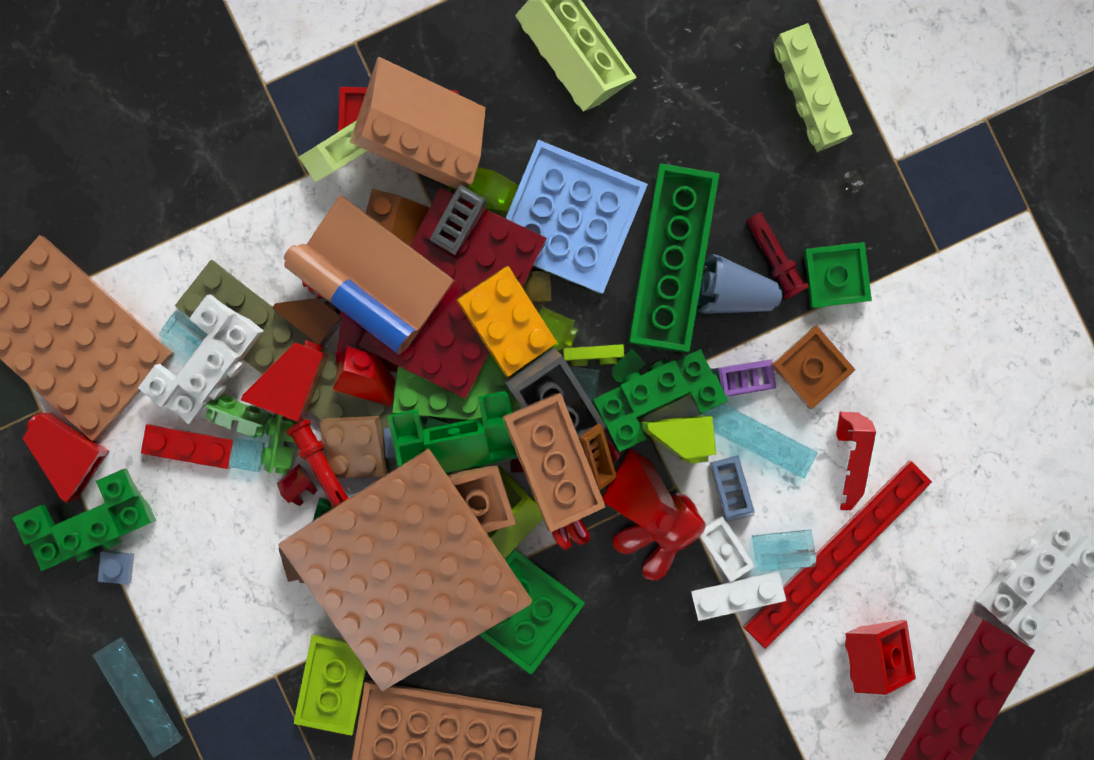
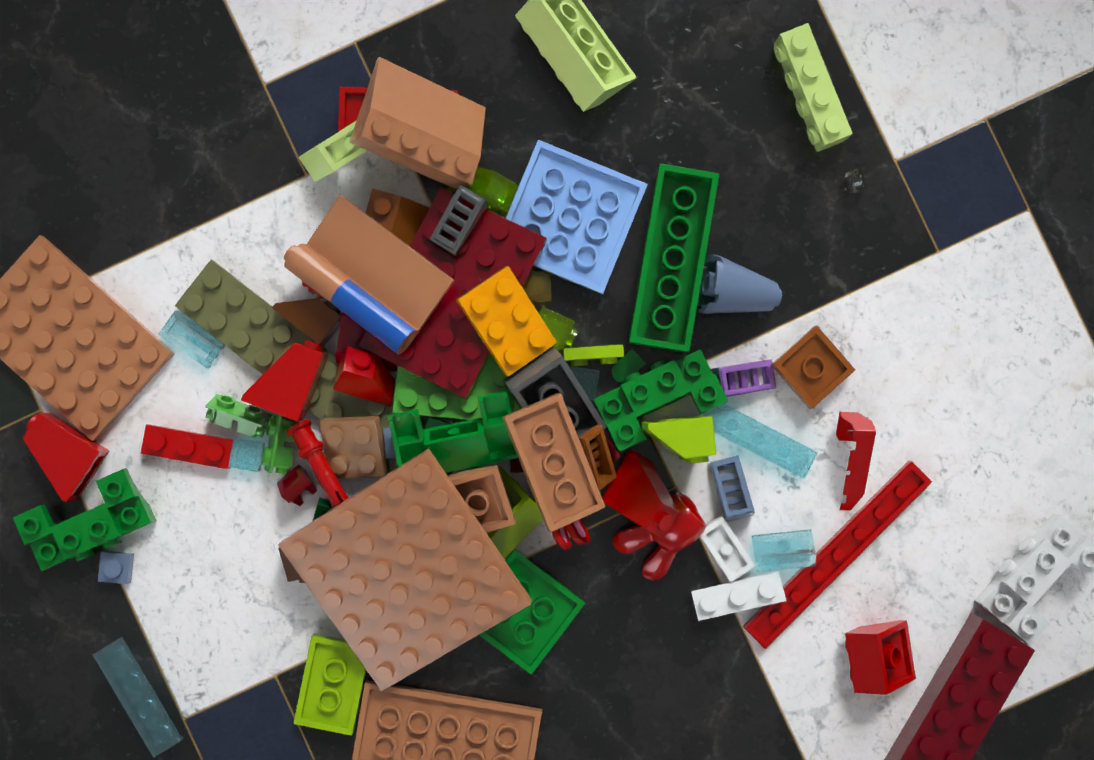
white bracket [138,295,264,424] -> none
dark red pin [746,212,809,300] -> none
green plate [803,242,872,309] -> none

